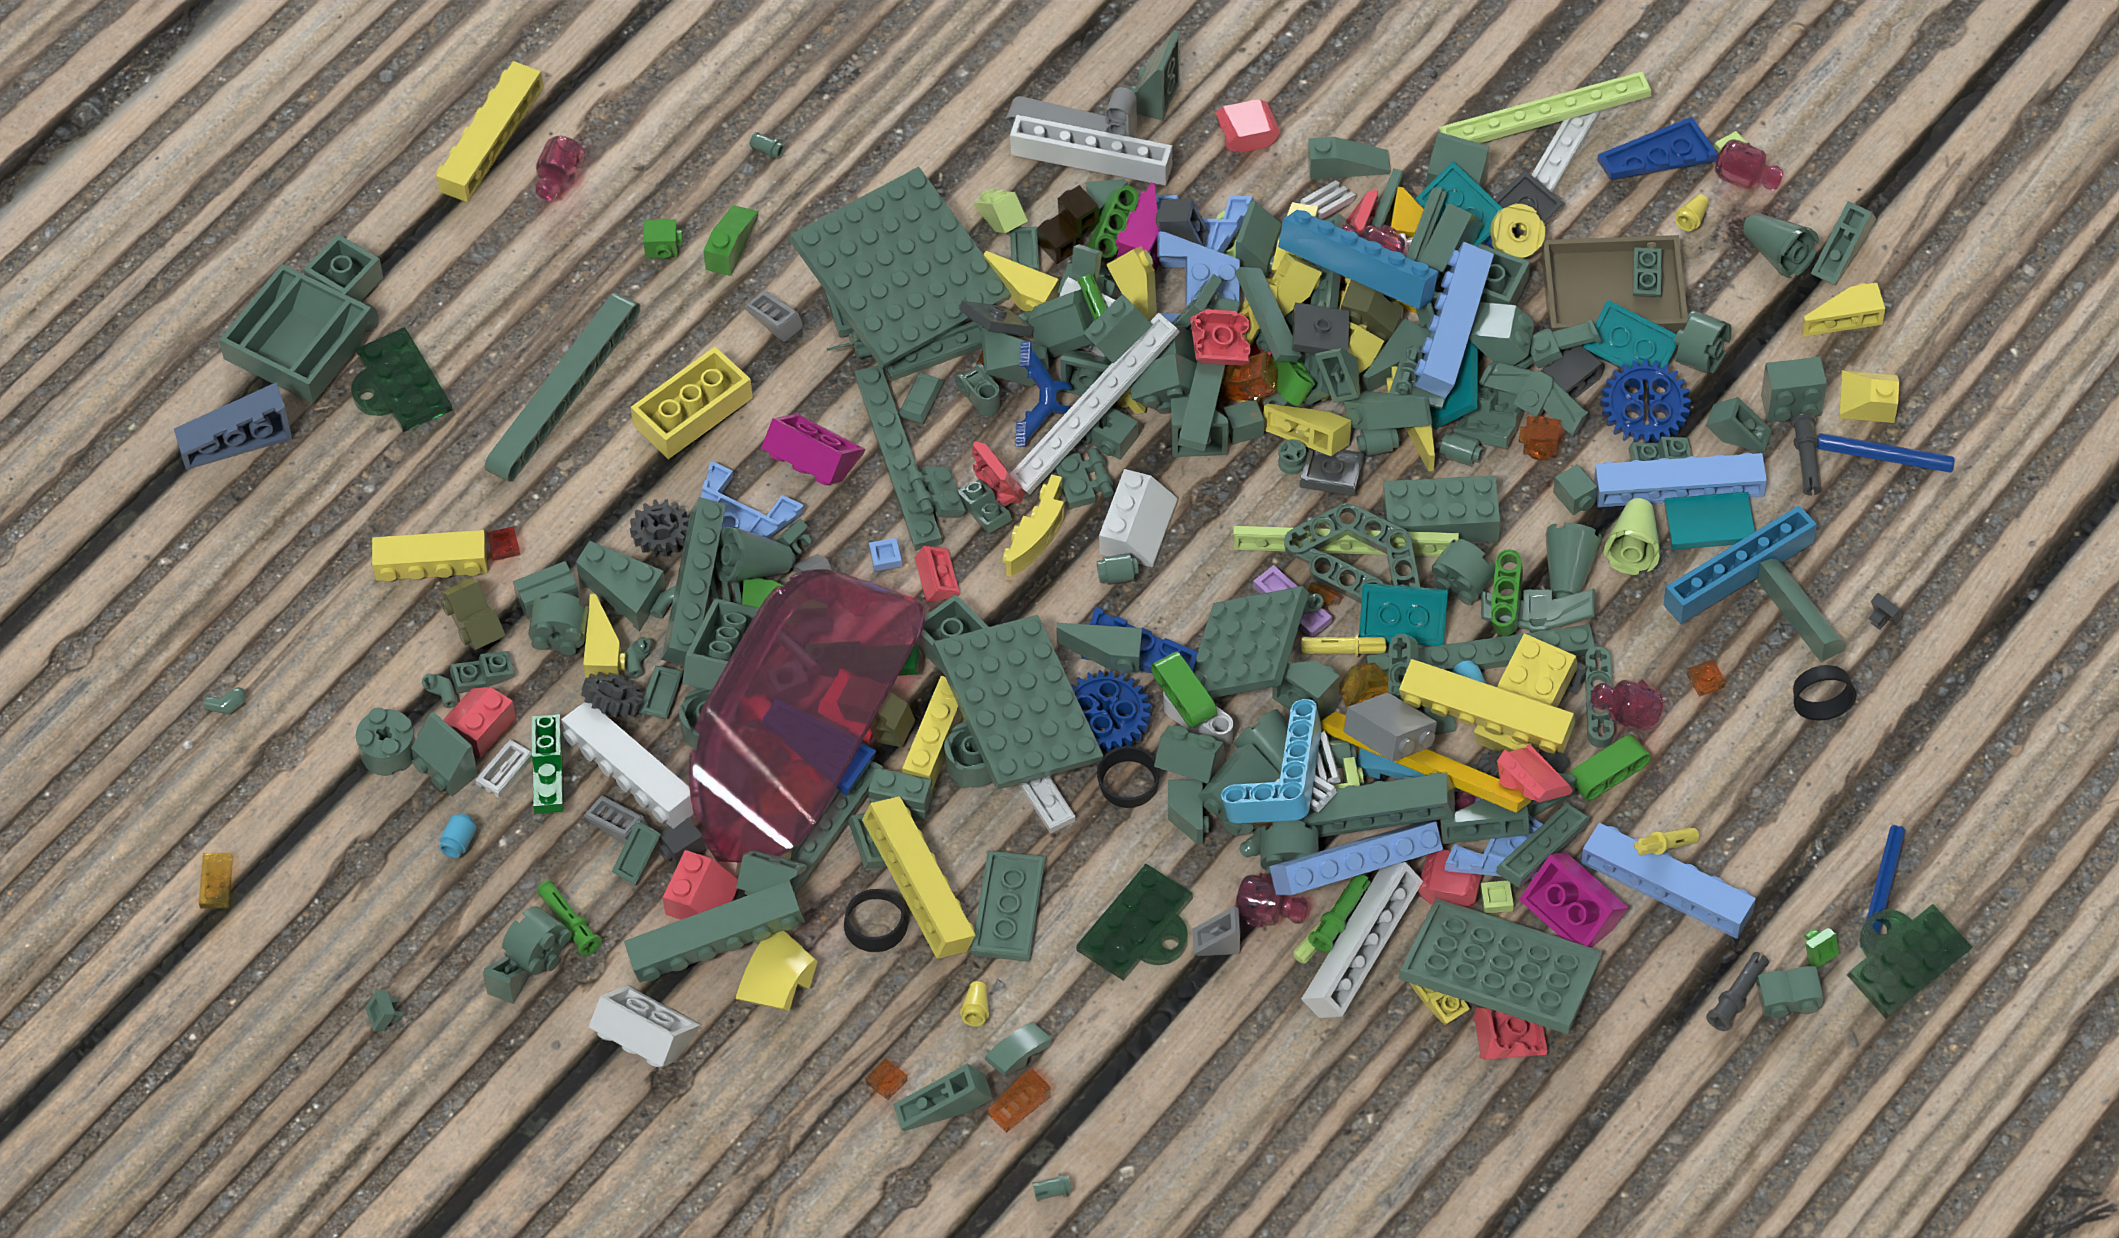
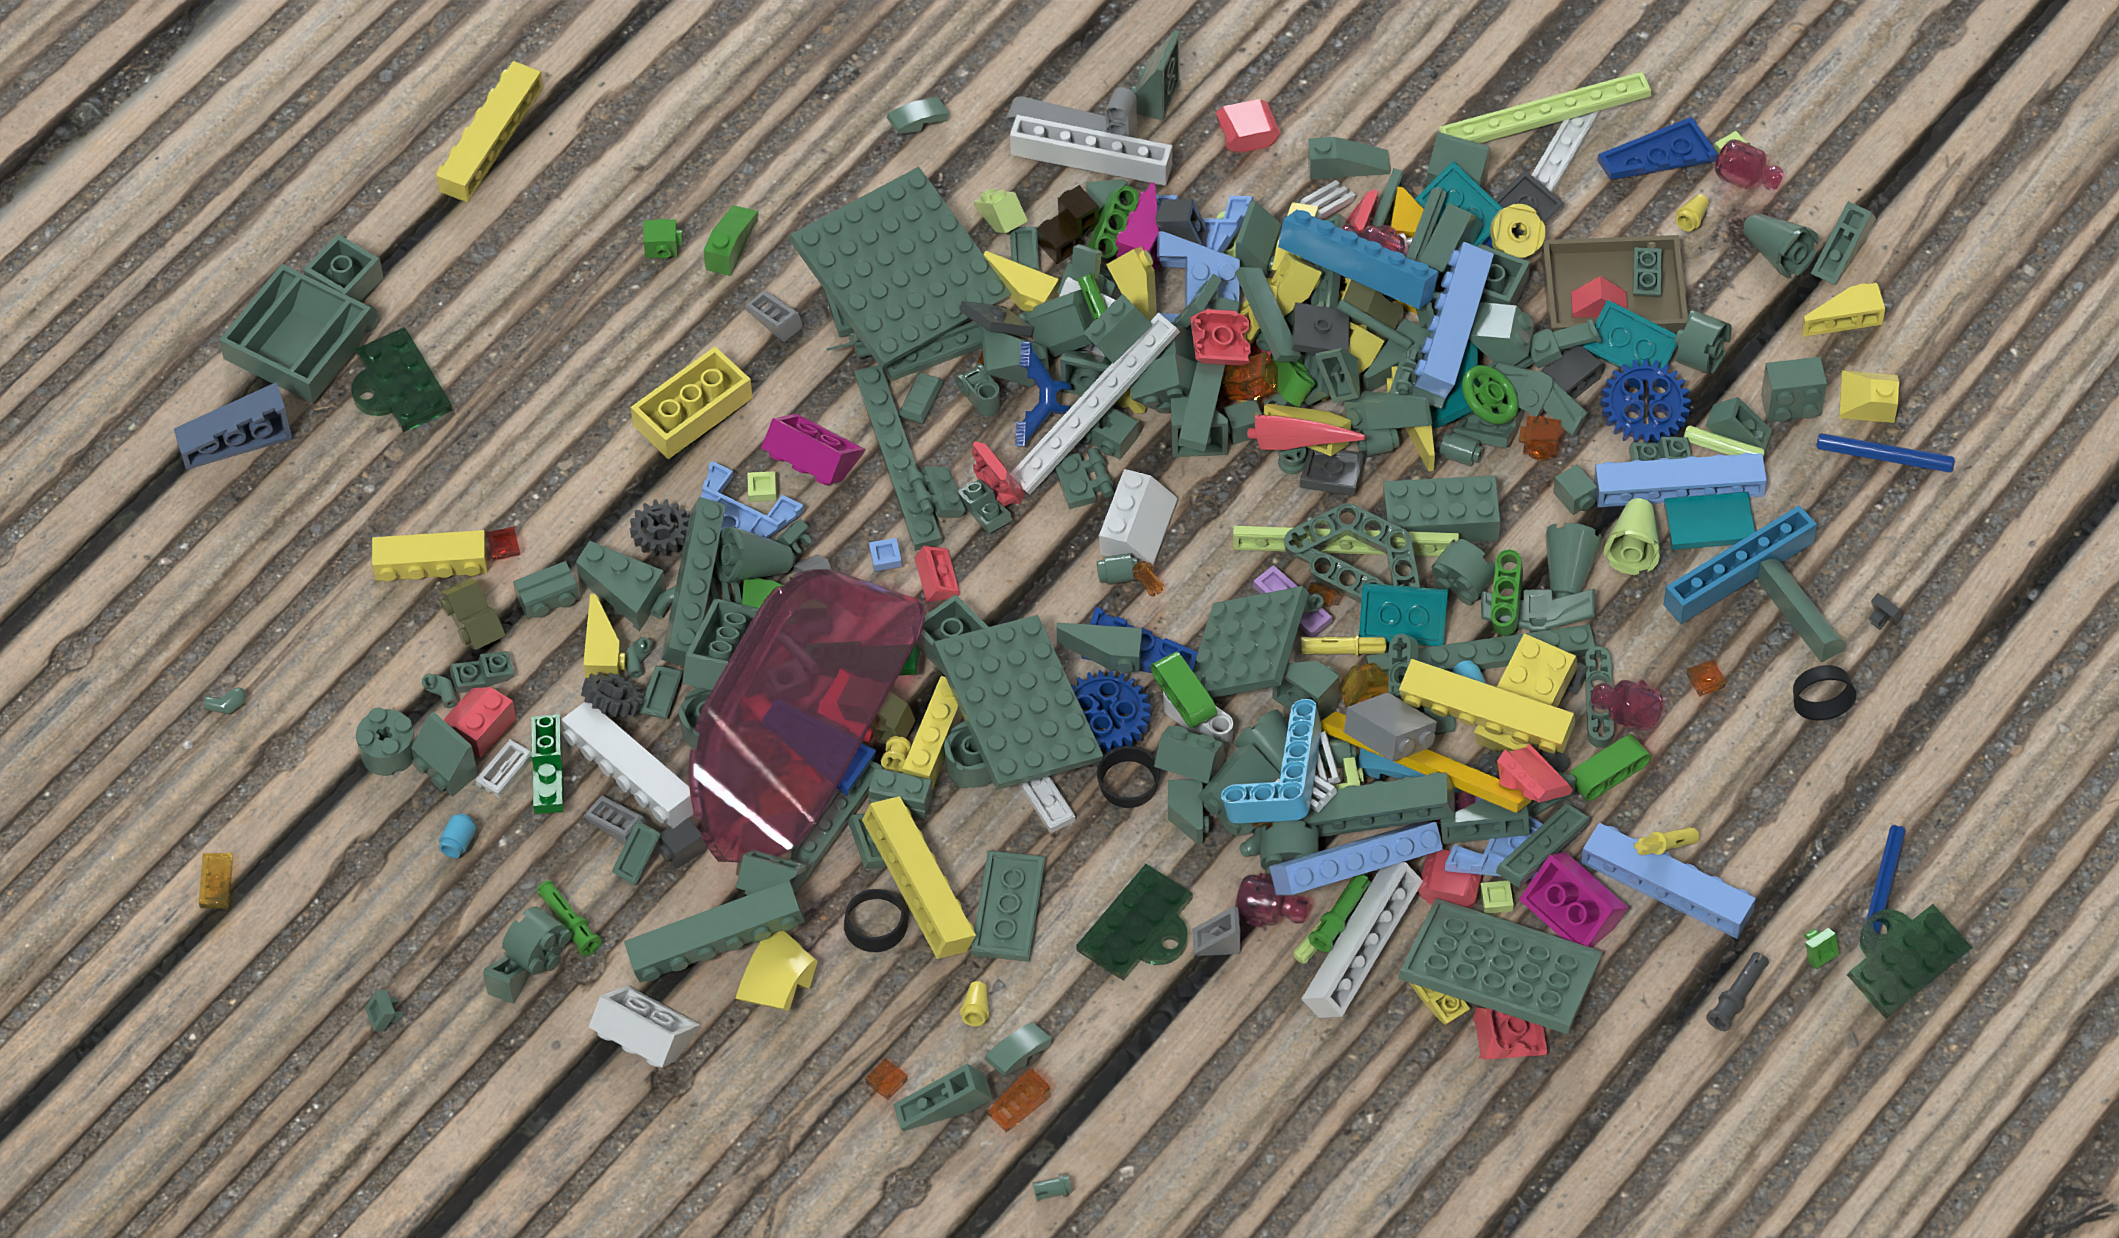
sand green beam [485,293,640,482] -> none
sand green brick [528,593,589,655] -> none
clear pink piece [535,136,585,200] -> none
coral slope [663,850,739,920] -> none
sand green pin [749,132,785,159] -> none
light yellow slope [1002,474,1064,577] -> none
sand green brick [1757,966,1823,1019] -> none
dark grey pin [1791,413,1821,496] -> none
none -> yellowish green tile [747,471,777,502]
none -> light yellow bush [881,736,911,773]
none -> sand green slope [886,97,949,134]
none -> clear orange pin [1132,561,1164,596]
none -> coral piece [1247,415,1366,450]
none -> sand green bar [1336,299,1412,350]
none -> bright green plate [1462,365,1519,425]
none -> coral slope [1571,276,1627,317]
none -> yellowish green axle [1684,426,1765,458]

